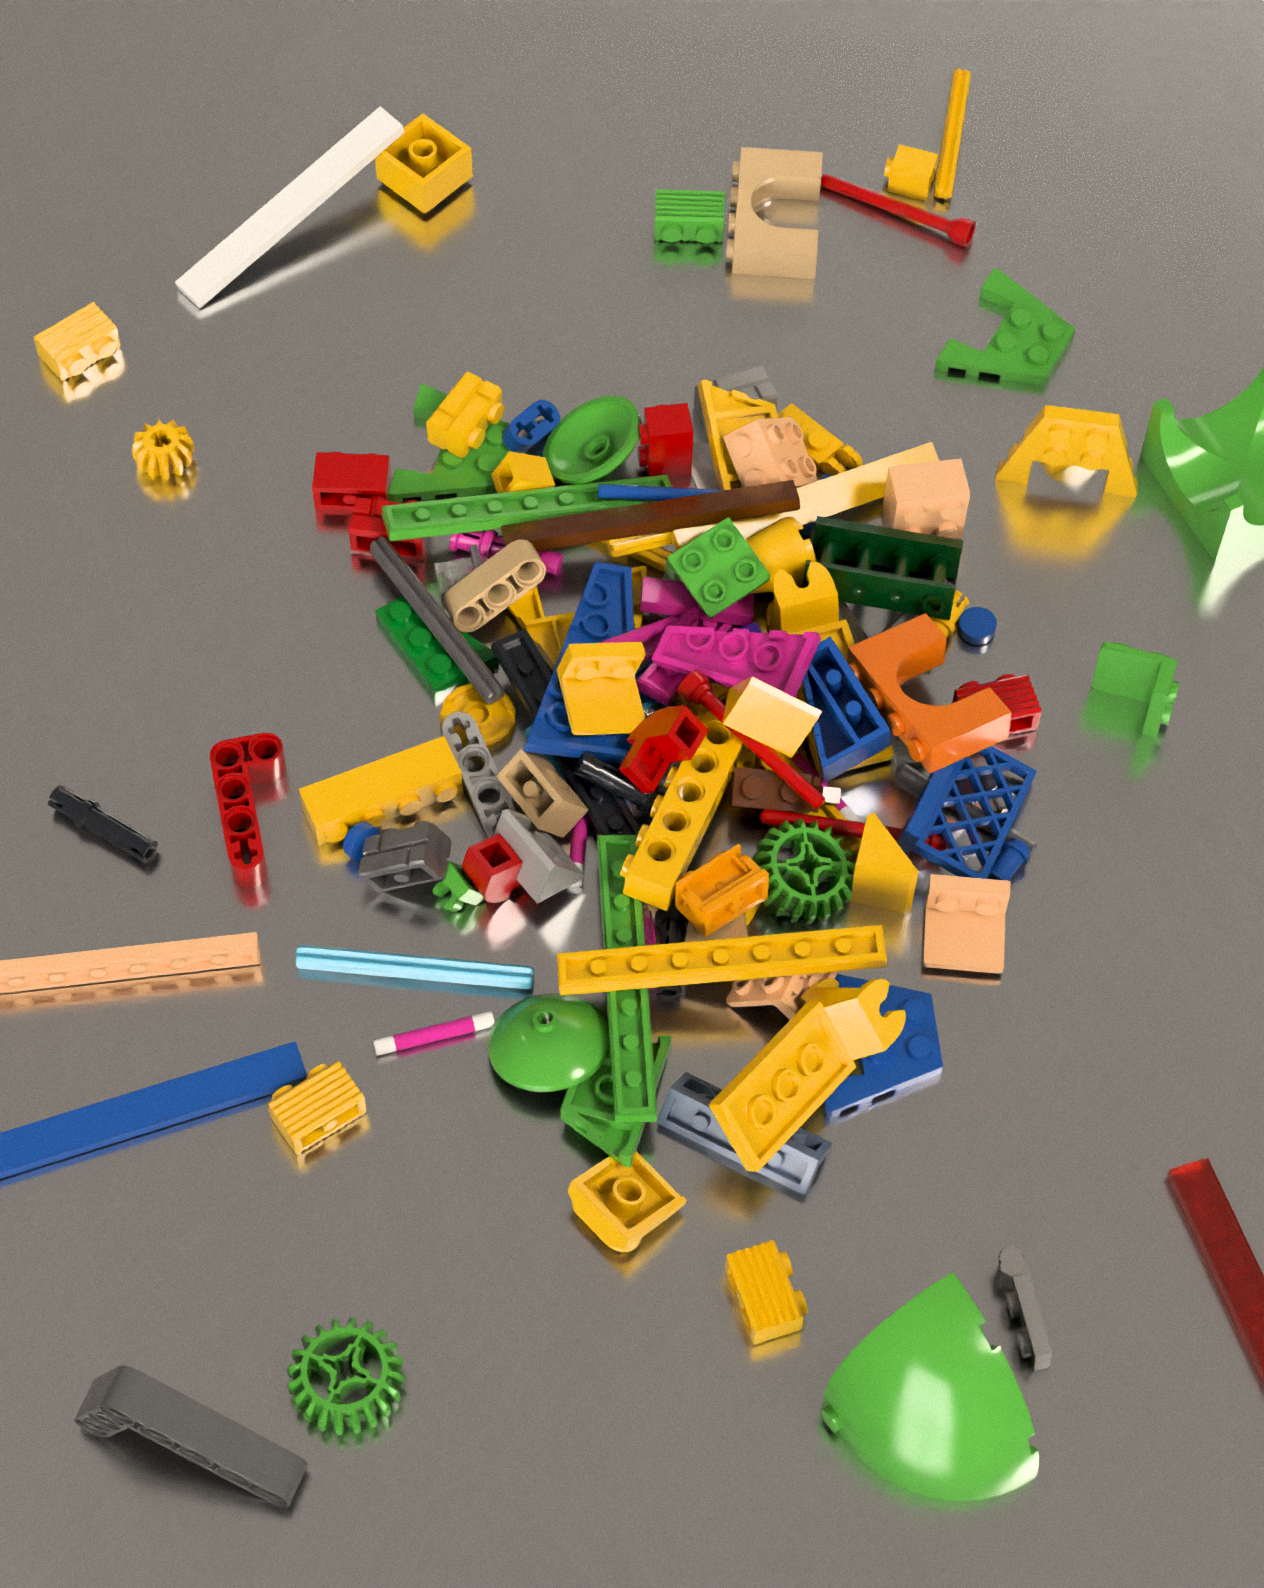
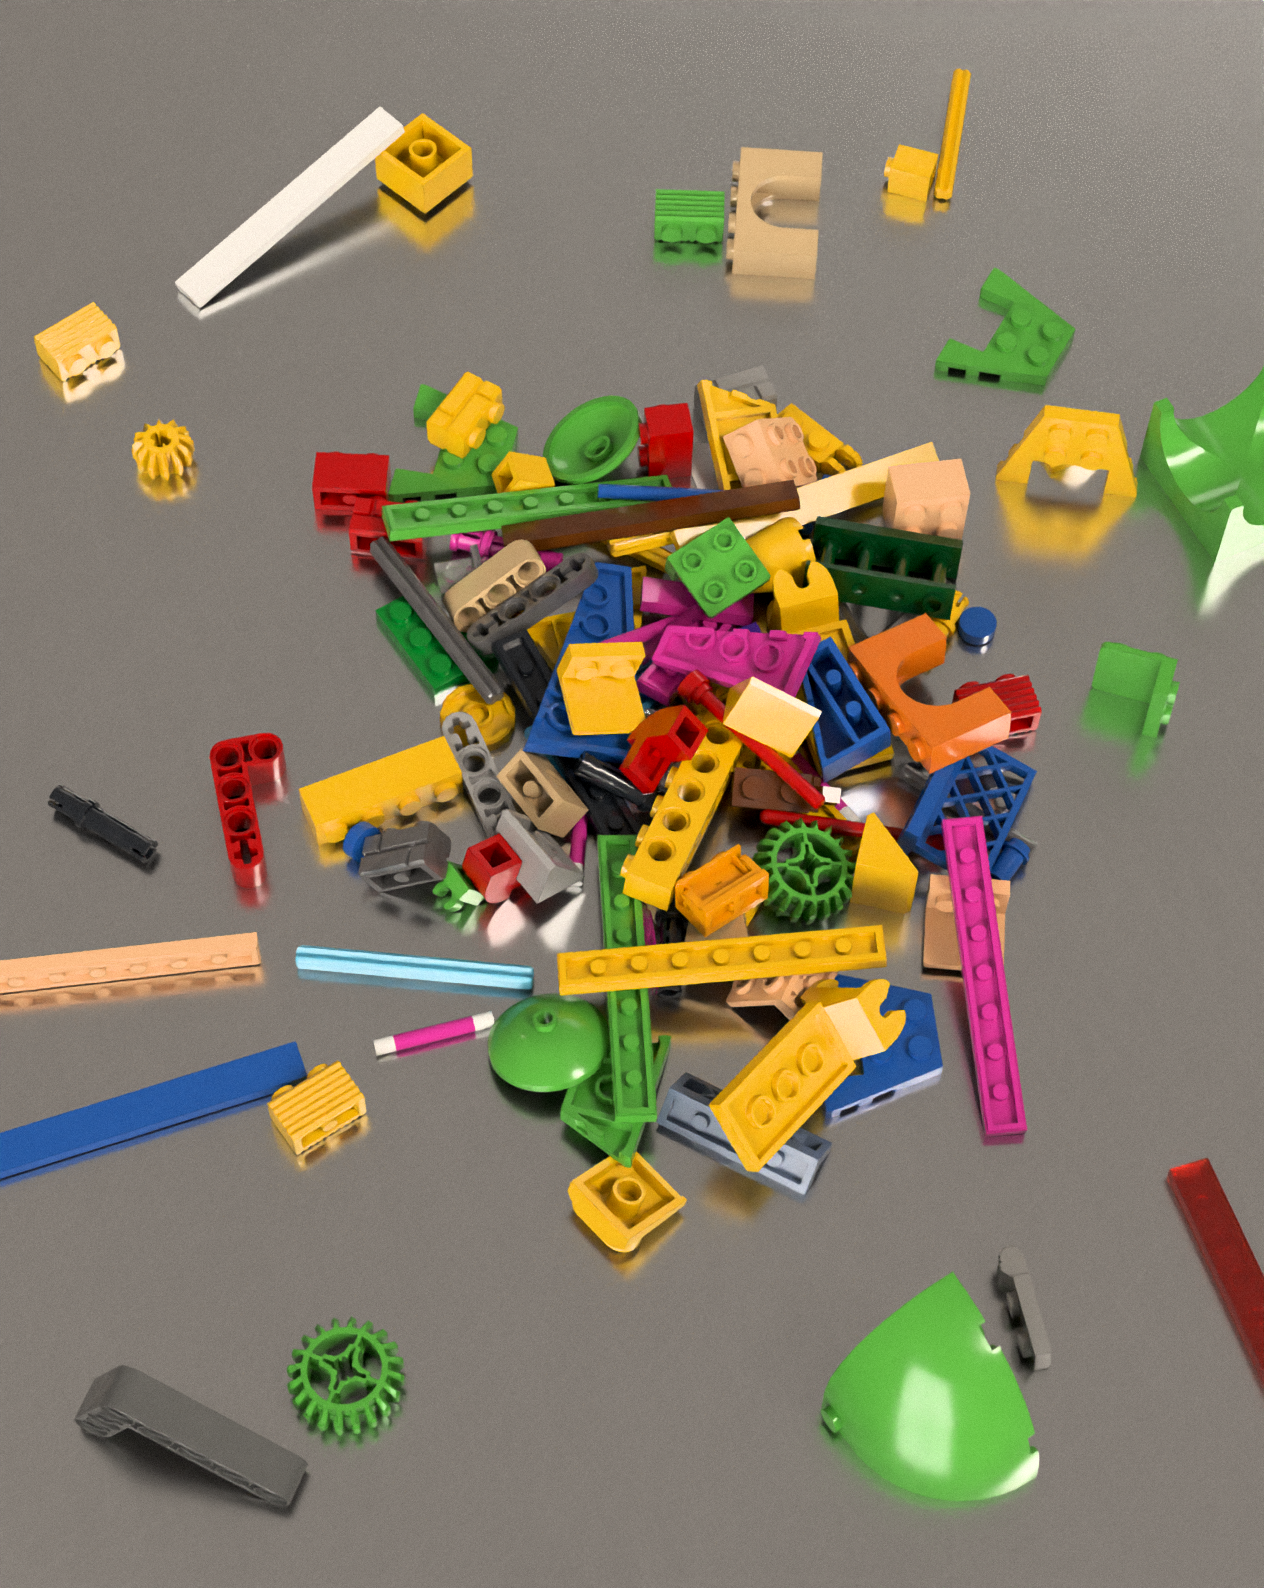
blue beam [502,400,560,454] -> none
yellow brick [725,1240,808,1345] -> none
red piece [821,173,976,248] -> none
none -> flat silver beam [467,553,599,655]
none -> dark pink tile [941,816,1027,1137]

